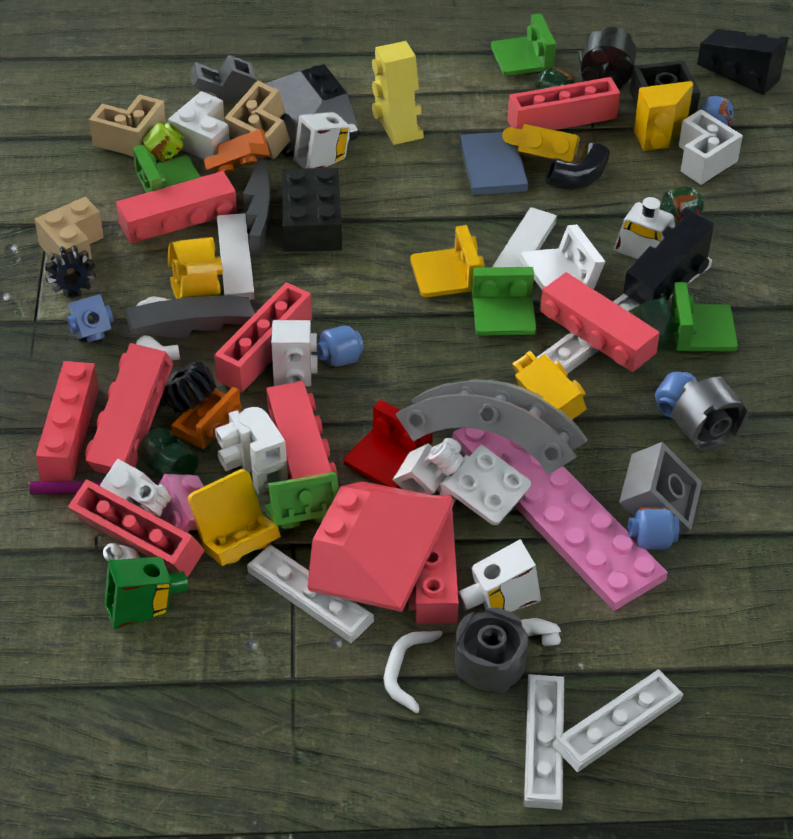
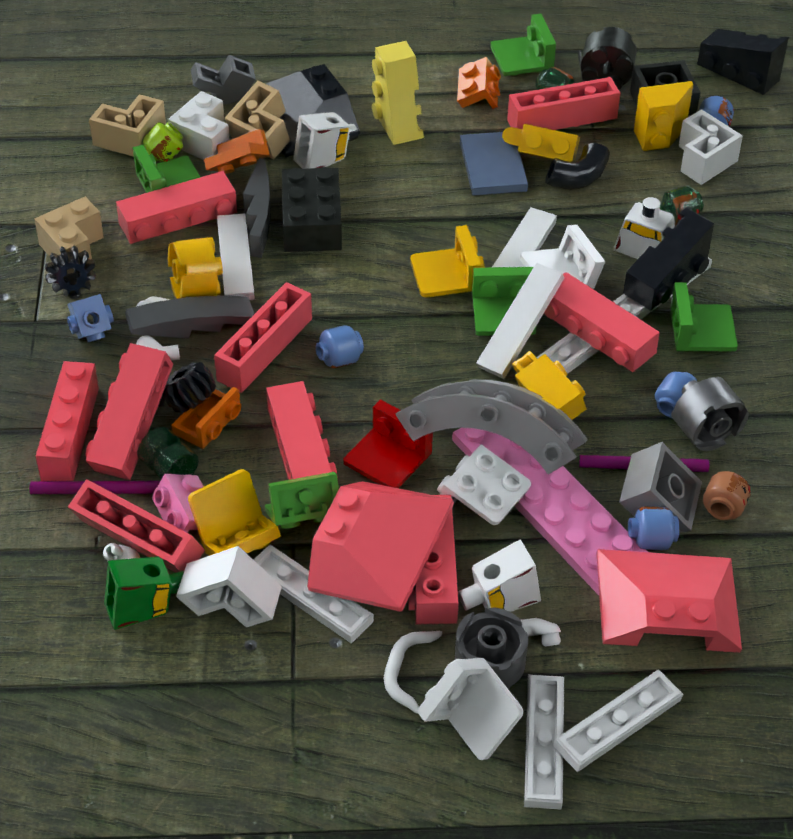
white brick [100,458,172,517] -> none
white hips [215,407,288,494] -> none
white brick [271,320,318,386] -> none
white brick [393,438,463,495] -> none
clear green brick [628,297,677,346] -> none
none -> white brick [176,546,282,628]
none -> white bracket [417,658,523,760]
none -> orange bracket [457,57,501,109]
none -> white tile [476,263,564,379]
none -> magenta bar [579,455,709,472]
none -> coral slope [596,549,742,653]
none -> nougat head [703,471,751,520]

